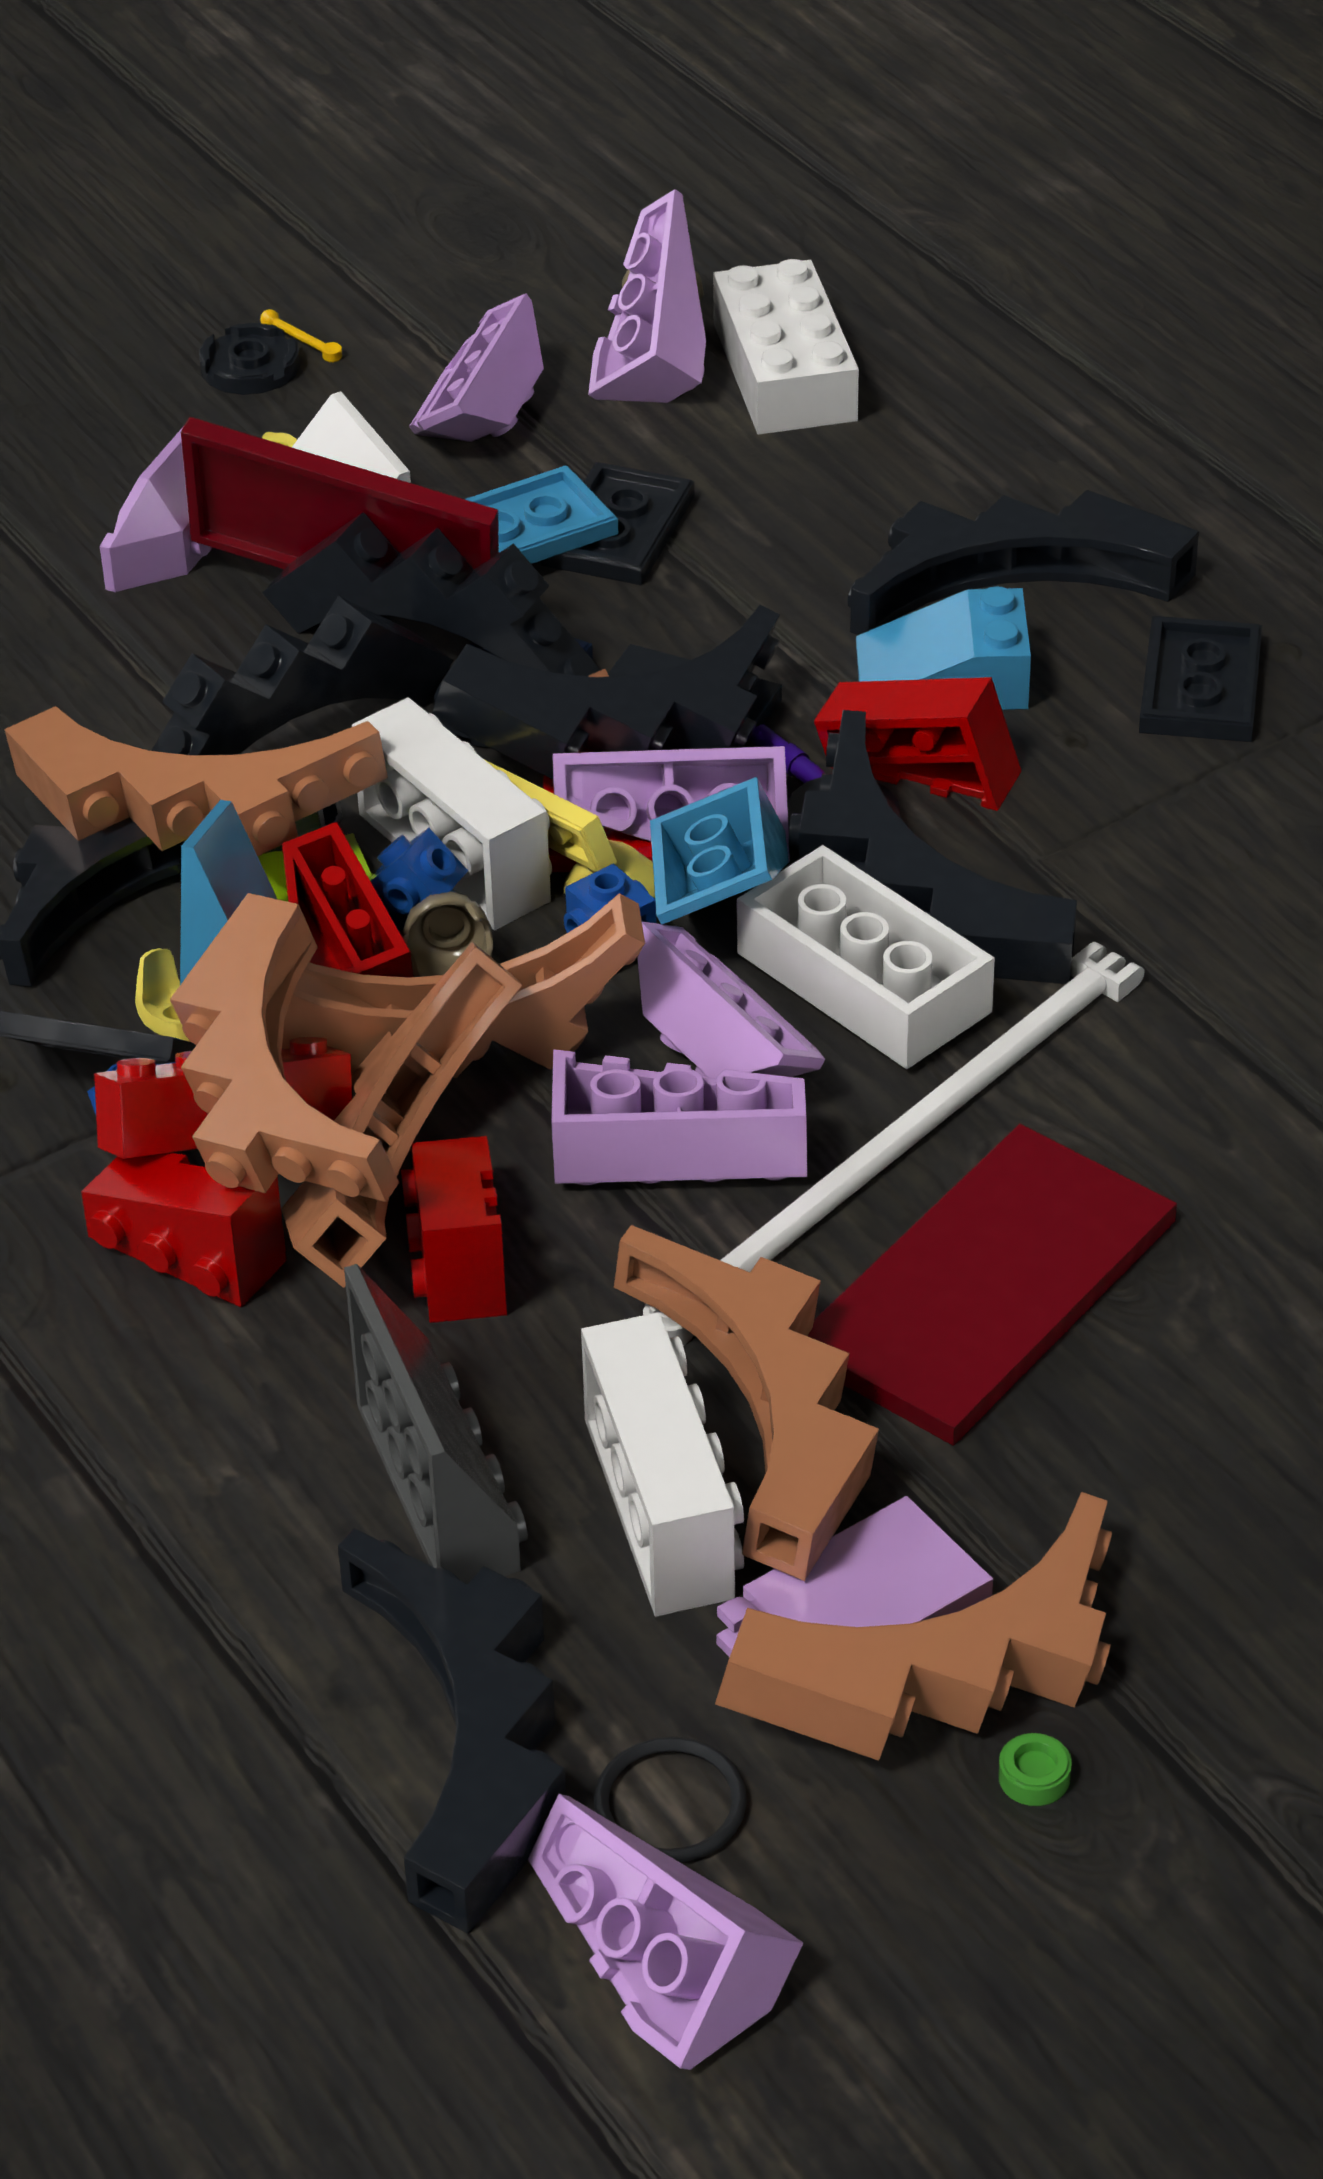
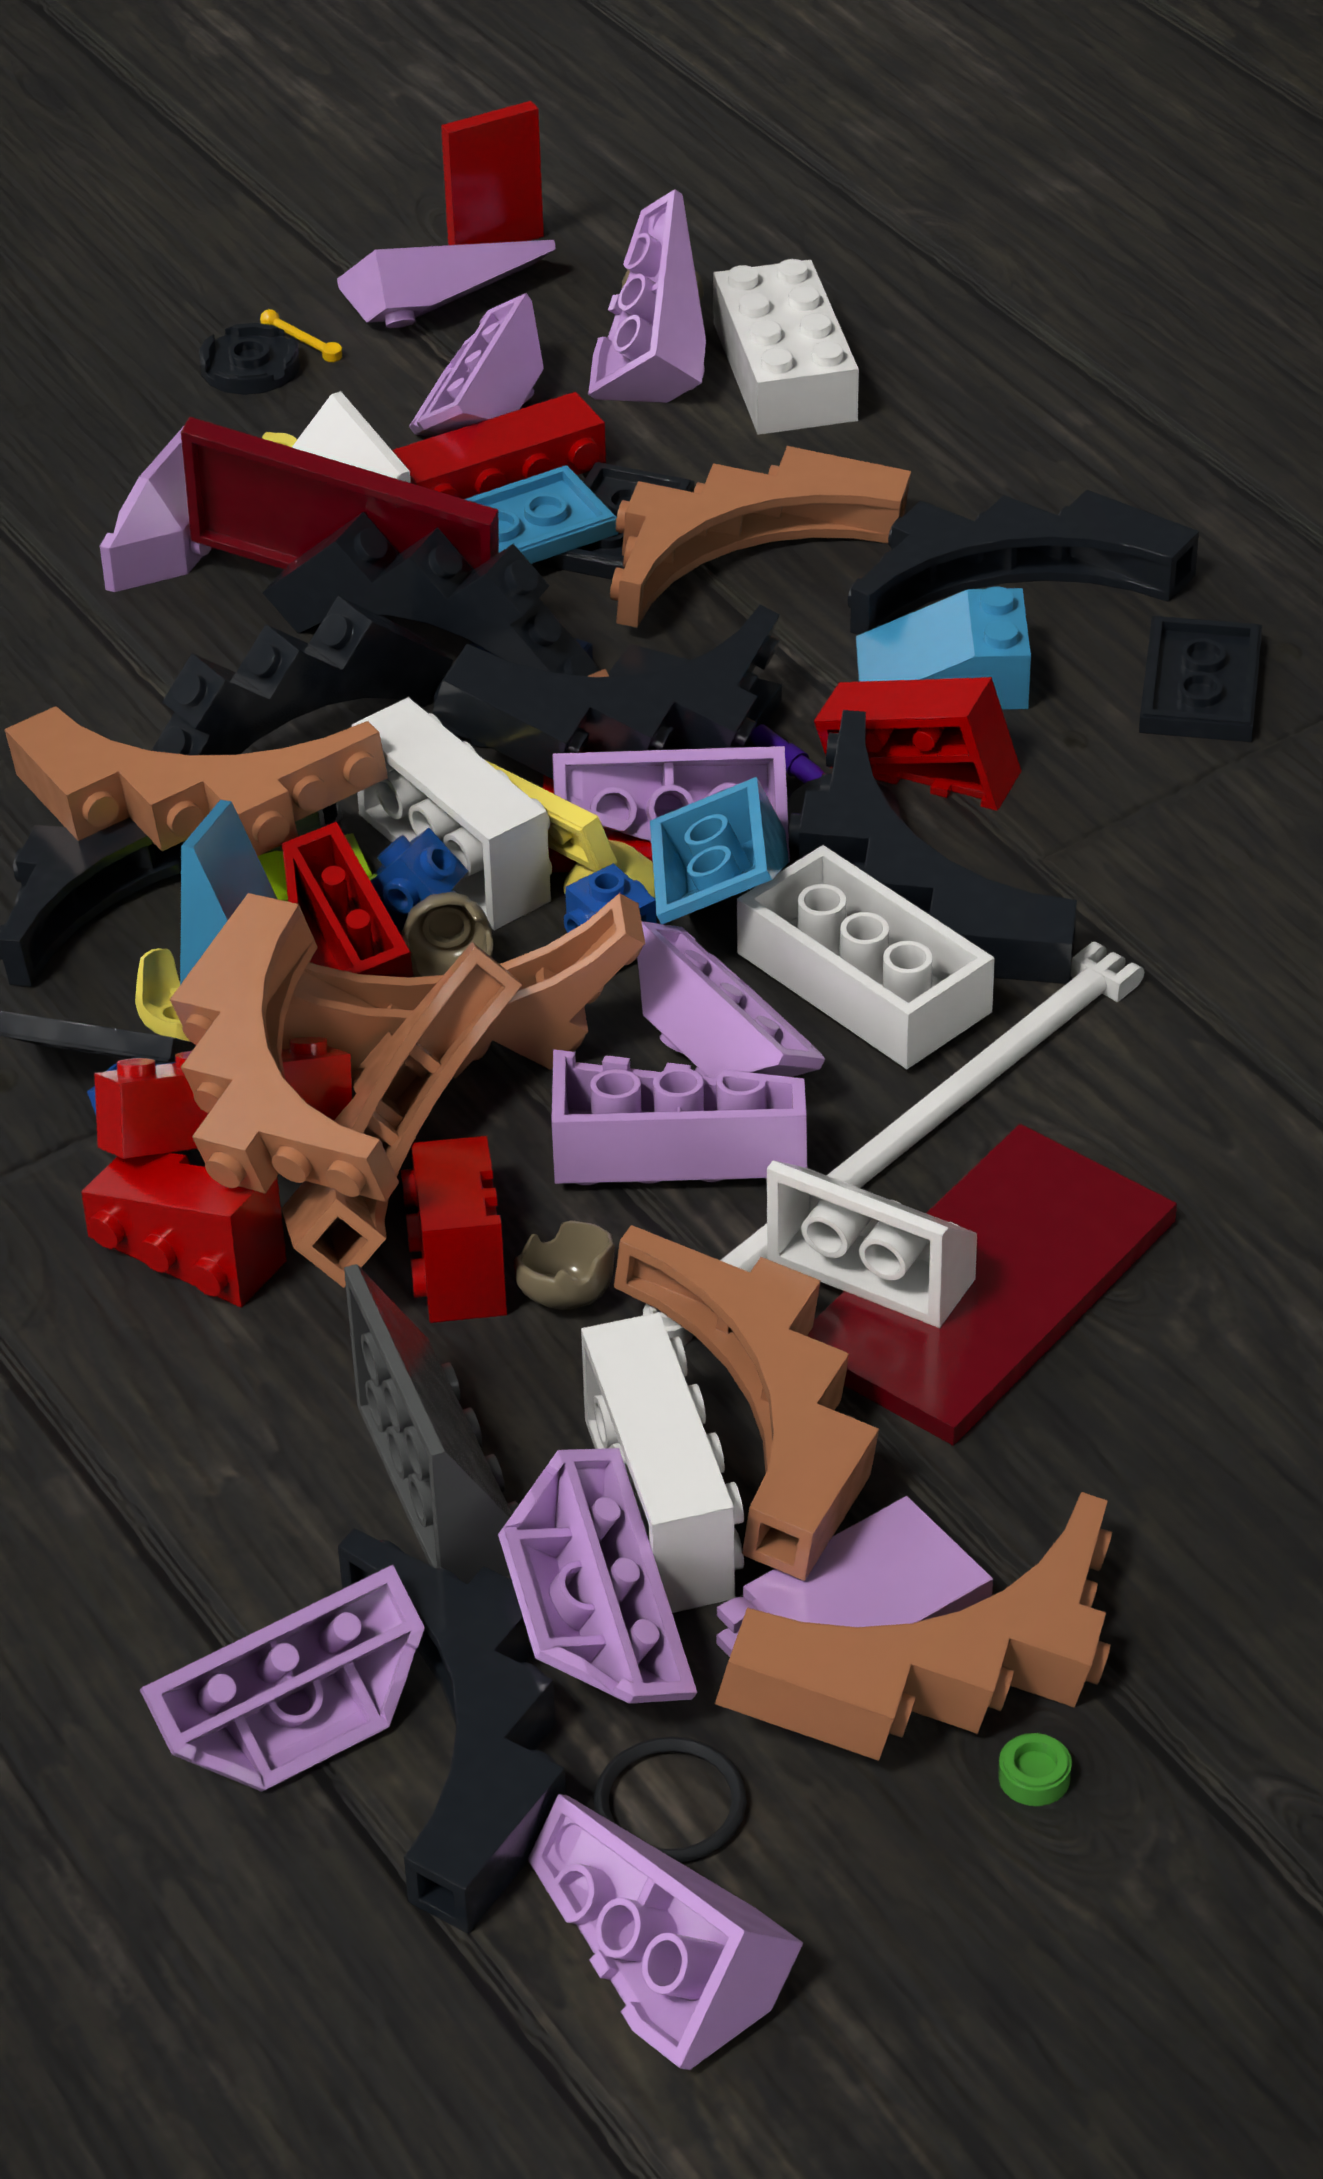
none -> lavender wedge [140,1565,425,1792]
none -> lavender wedge [337,240,556,328]
none -> red brick [392,392,606,499]
none -> red tile [441,101,544,246]
none -> lavender wedge [498,1448,698,1704]
none -> dark tan hair [514,1221,615,1310]
none -> nougat arch [610,446,911,628]
none -> white slope [767,1160,977,1328]

